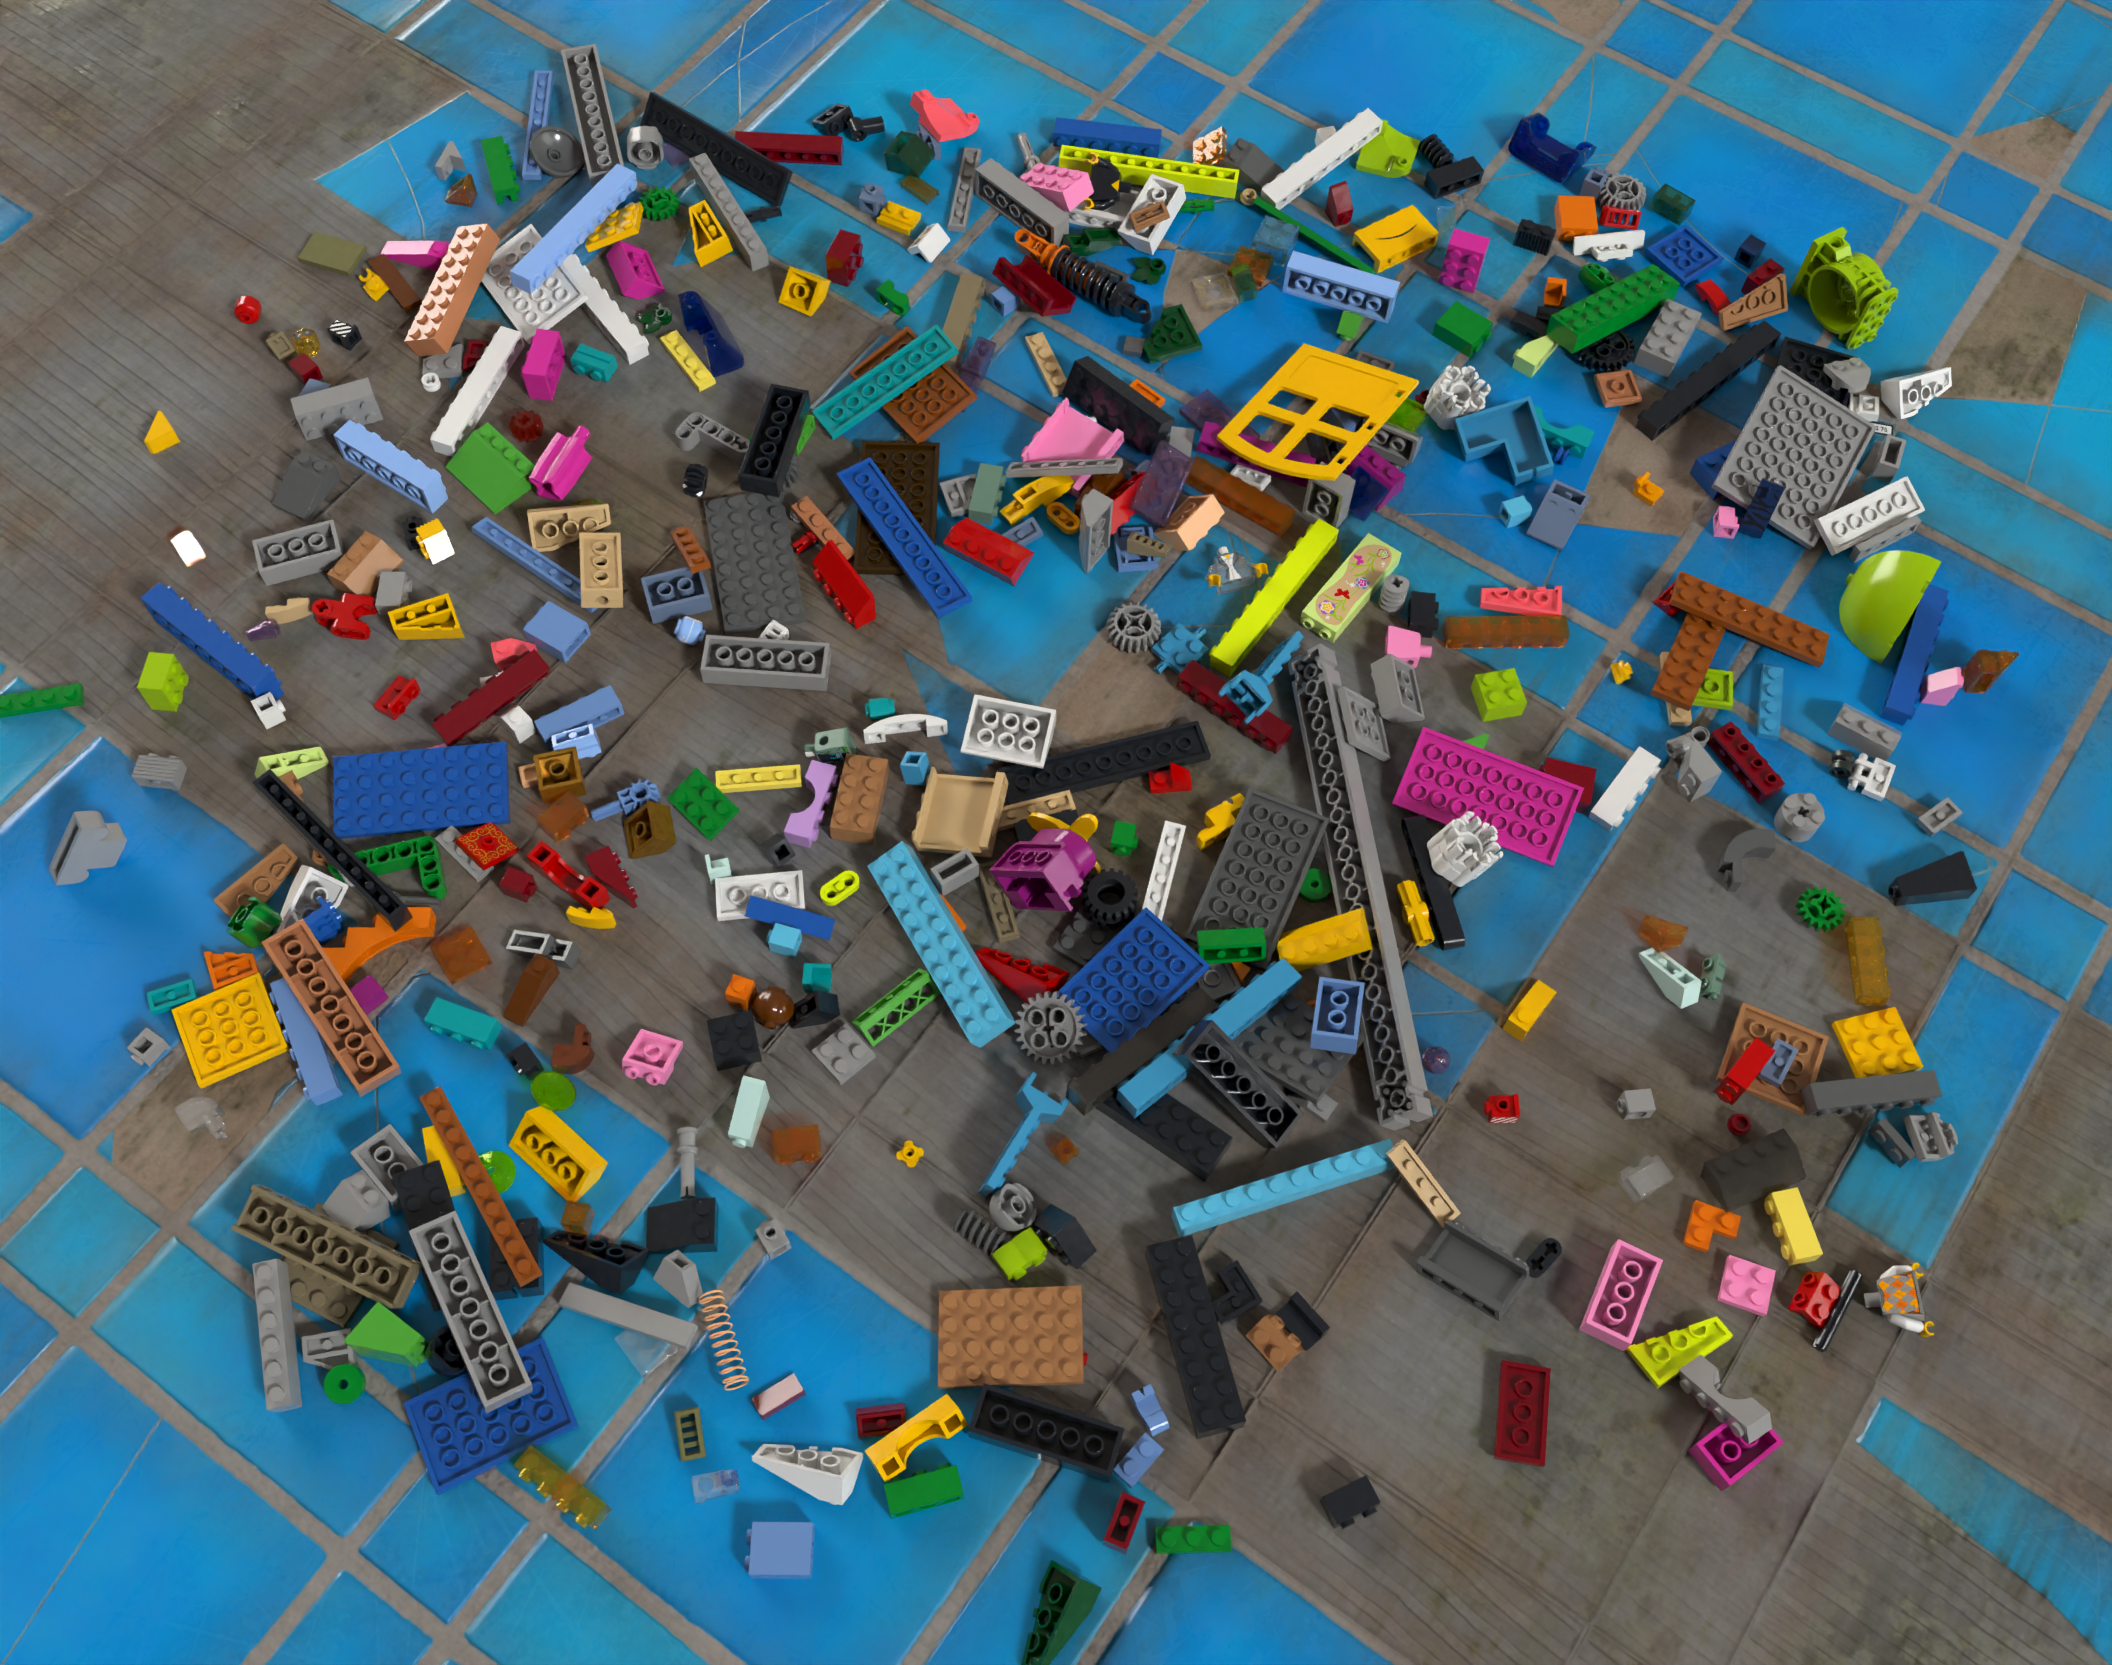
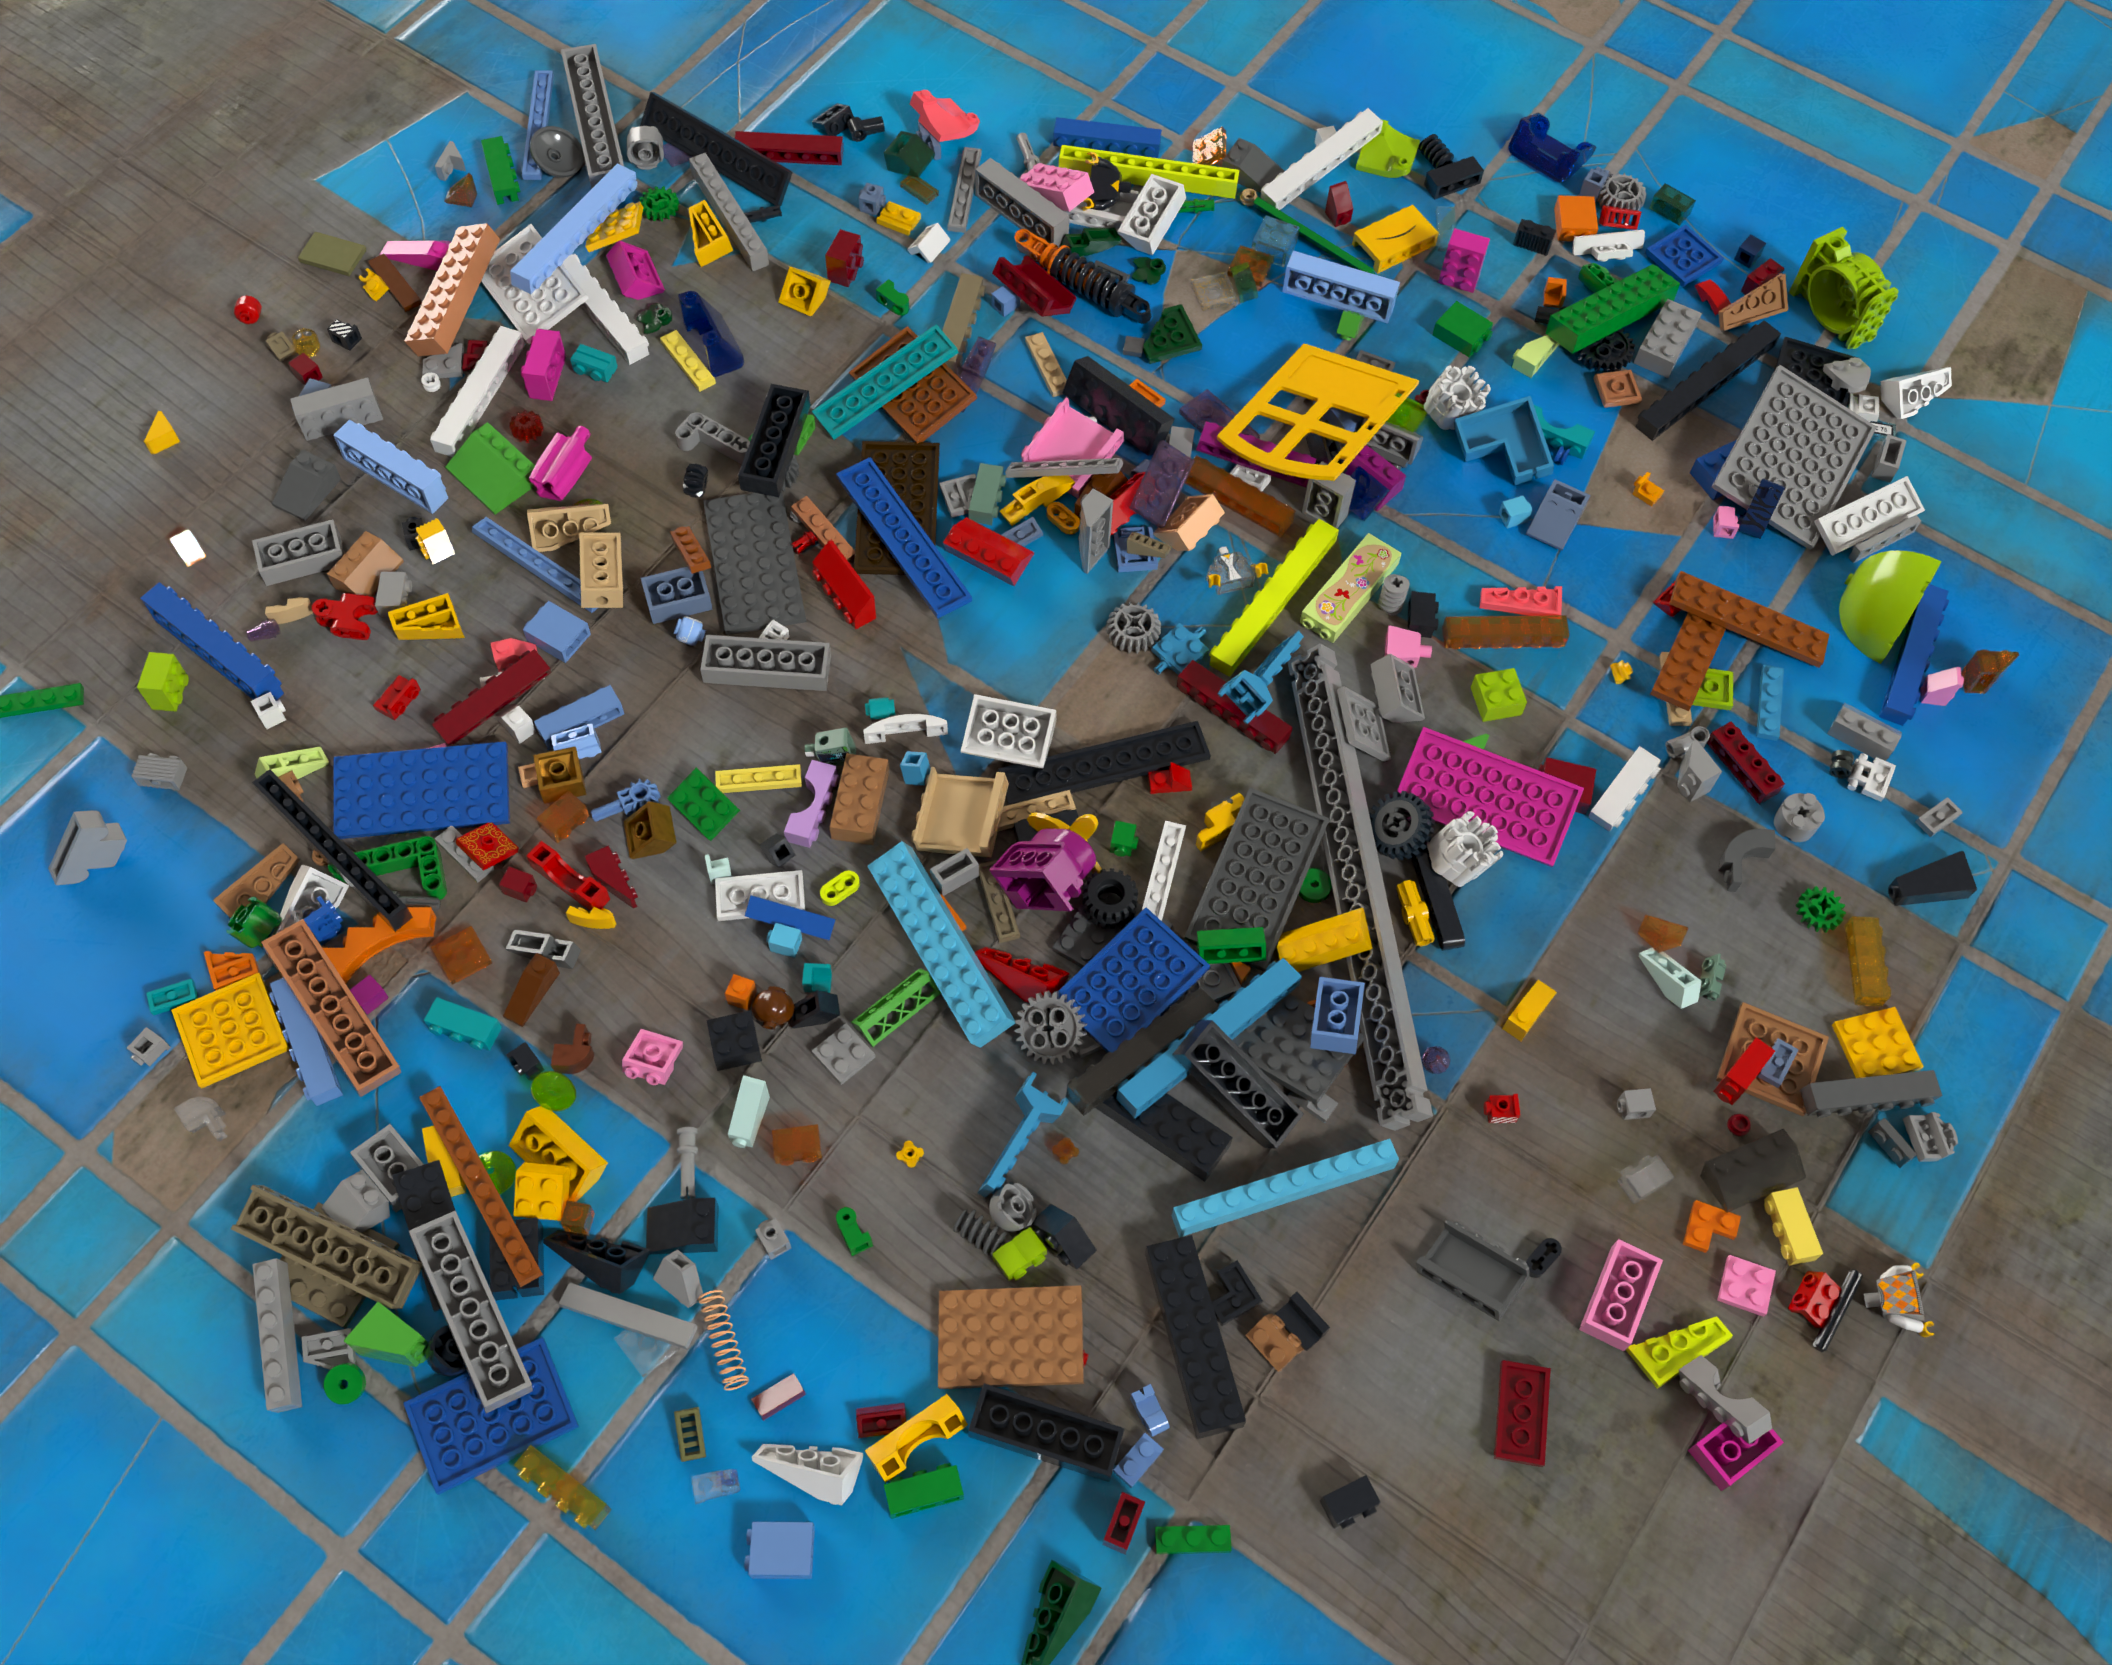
medium nougat tile [1129,201,1170,232] -> none
tan plate [1385,1139,1461,1228] -> none
black slope [1510,311,1548,339] -> none
none -> yellow brick [514,1162,570,1221]
none -> green leg [836,1207,873,1256]
none -> wheel [1369,791,1435,860]

